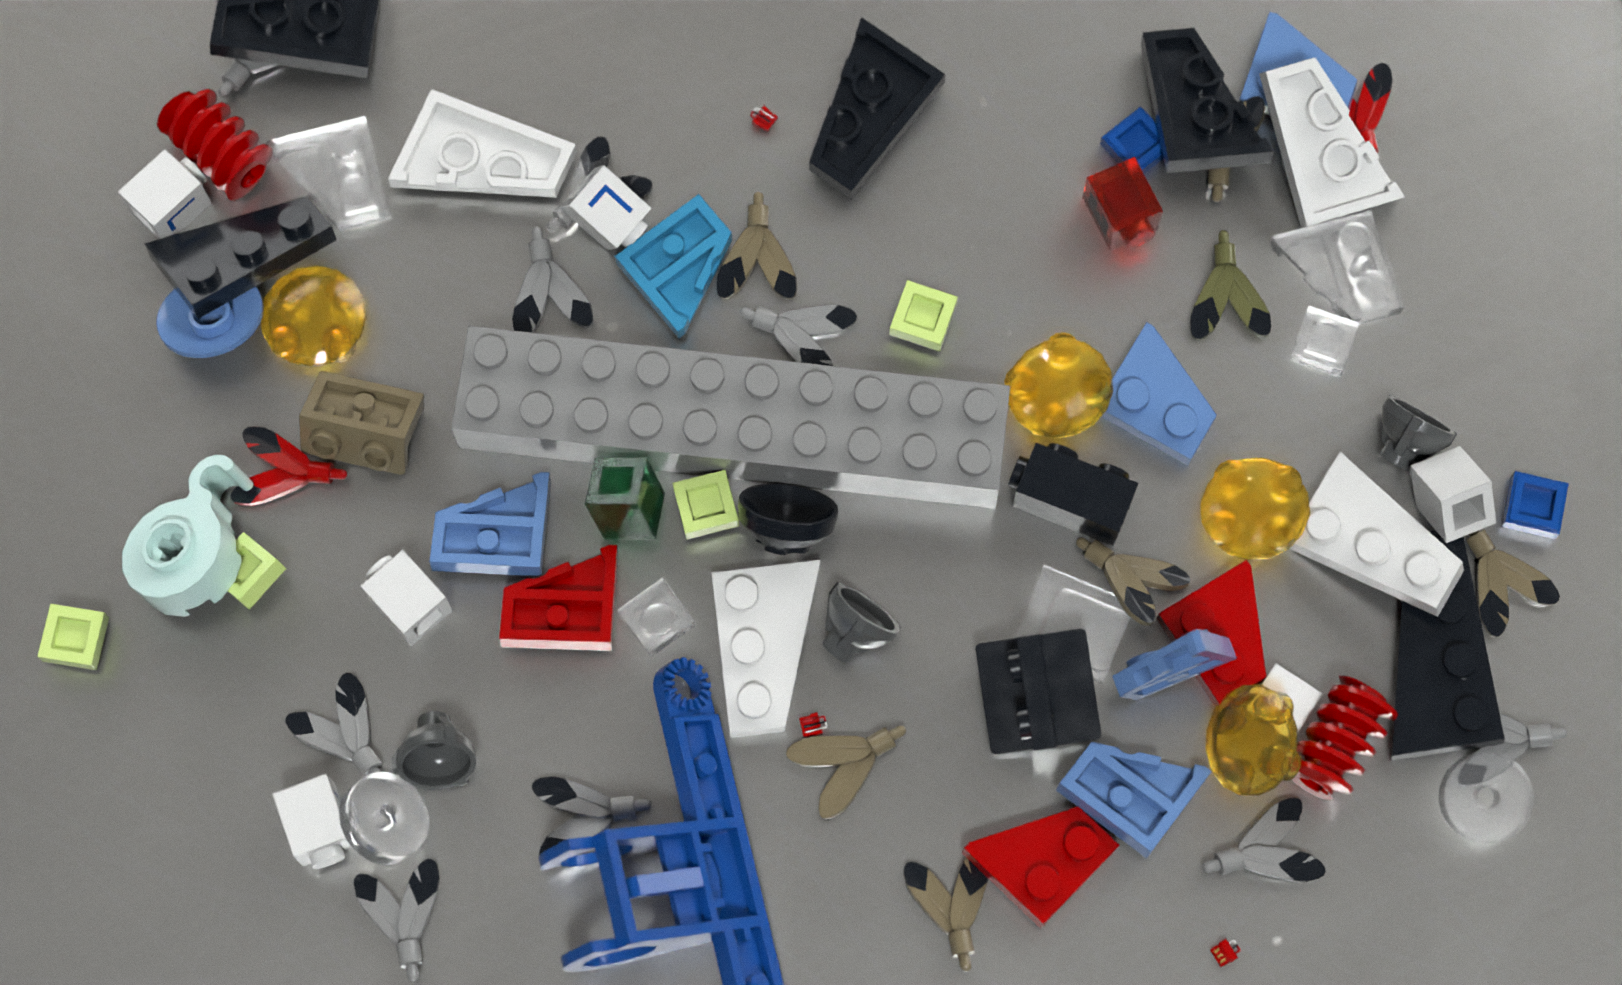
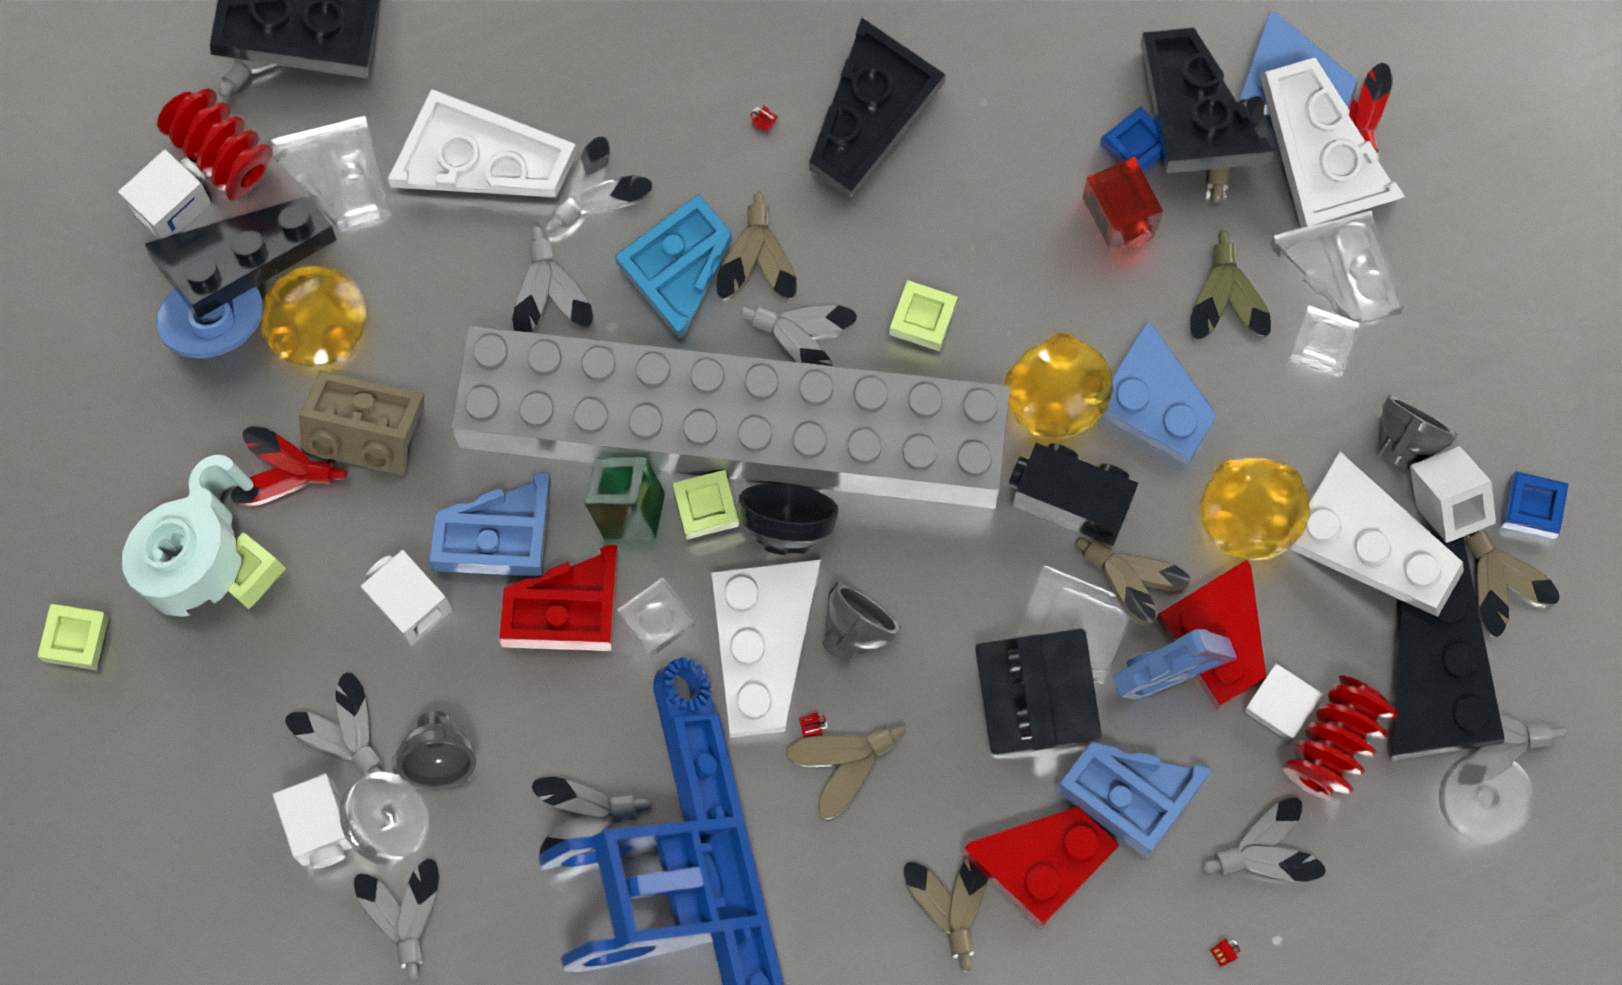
white brick [560,165,652,250] -> none
clear yellow dish [1206,685,1301,796] -> none

